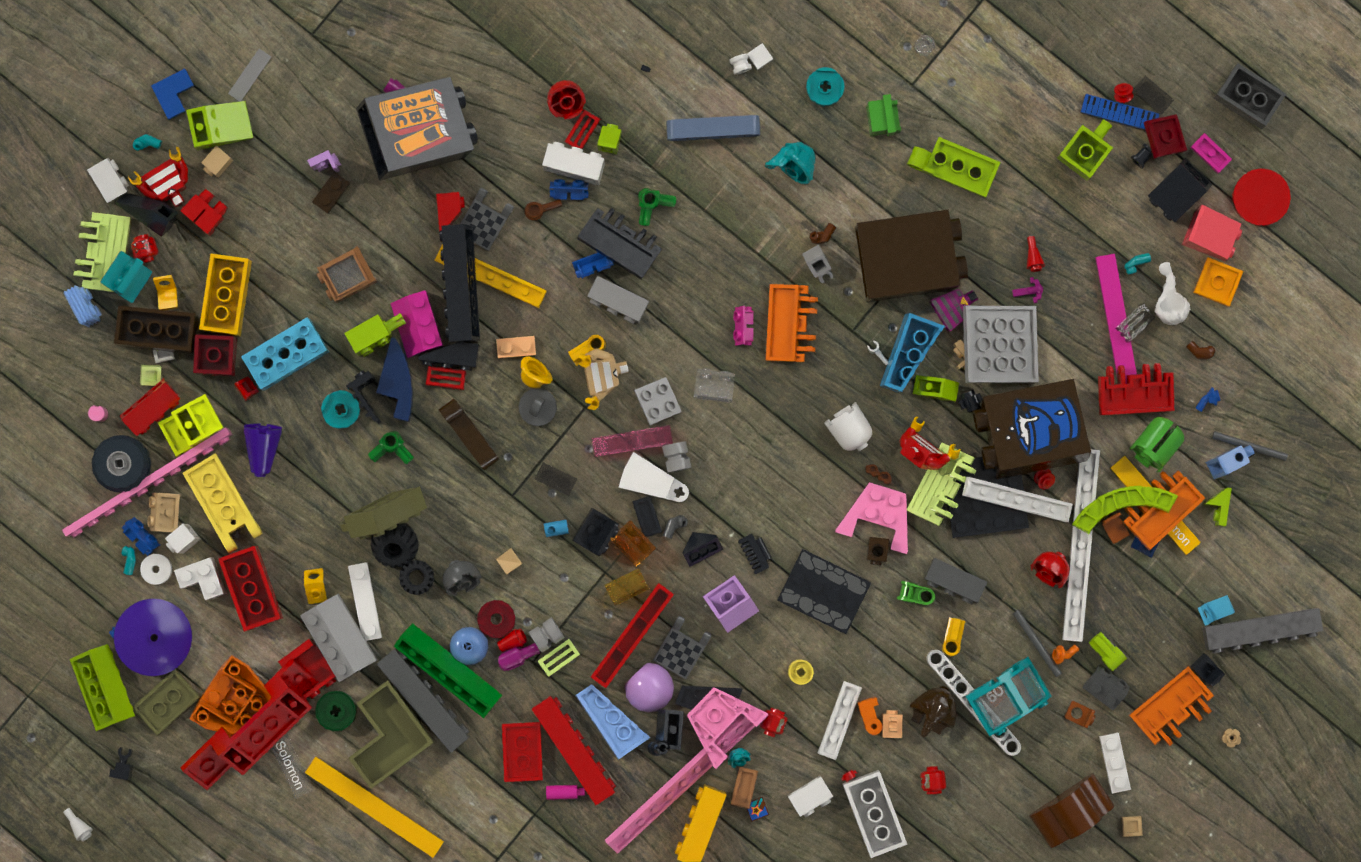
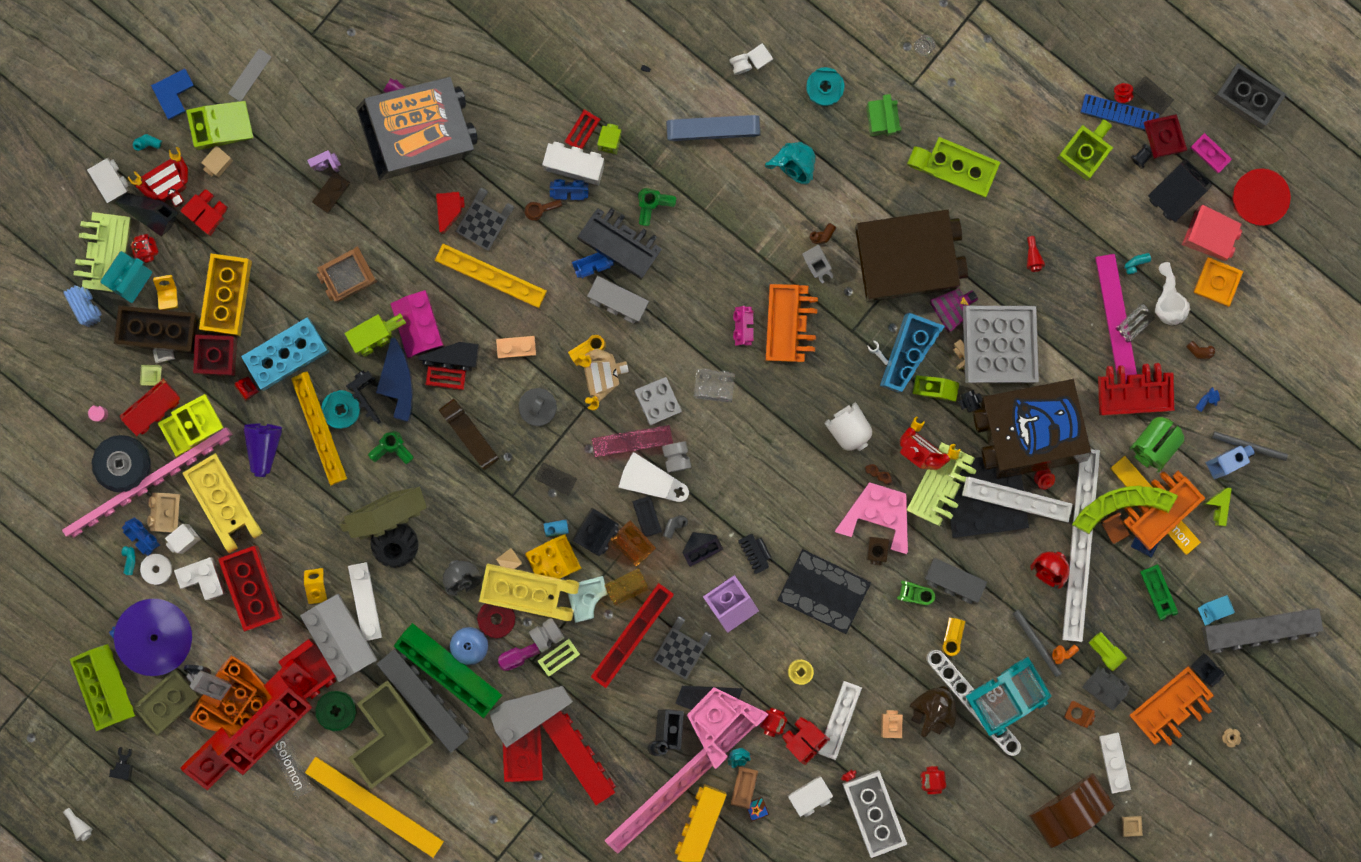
black tyre [399,560,435,595] -> none
black brick [439,224,480,342] -> none
red cone [497,628,527,652] -> none
yellow hat [521,356,553,389] -> none
dark pink cylinder [546,785,585,800] -> none
red cylinder [547,80,586,119] -> none
light blue wing [575,684,651,759] -> none
lavender cylinder [624,663,674,713] -> none
orange leg [857,697,883,735] -> none
magenta piece [1012,277,1043,303] -> none
none -> light grey piece [184,665,231,701]
none -> yellow tile [291,371,347,486]
none -> light yellow hinge [479,564,579,621]
none -> light grey wedge [489,685,573,747]
none -> yellow bracket [525,534,582,579]
none -> light aqua tile [568,576,608,623]
none -> red hips [782,717,830,765]
none -> green plate [1140,564,1178,621]

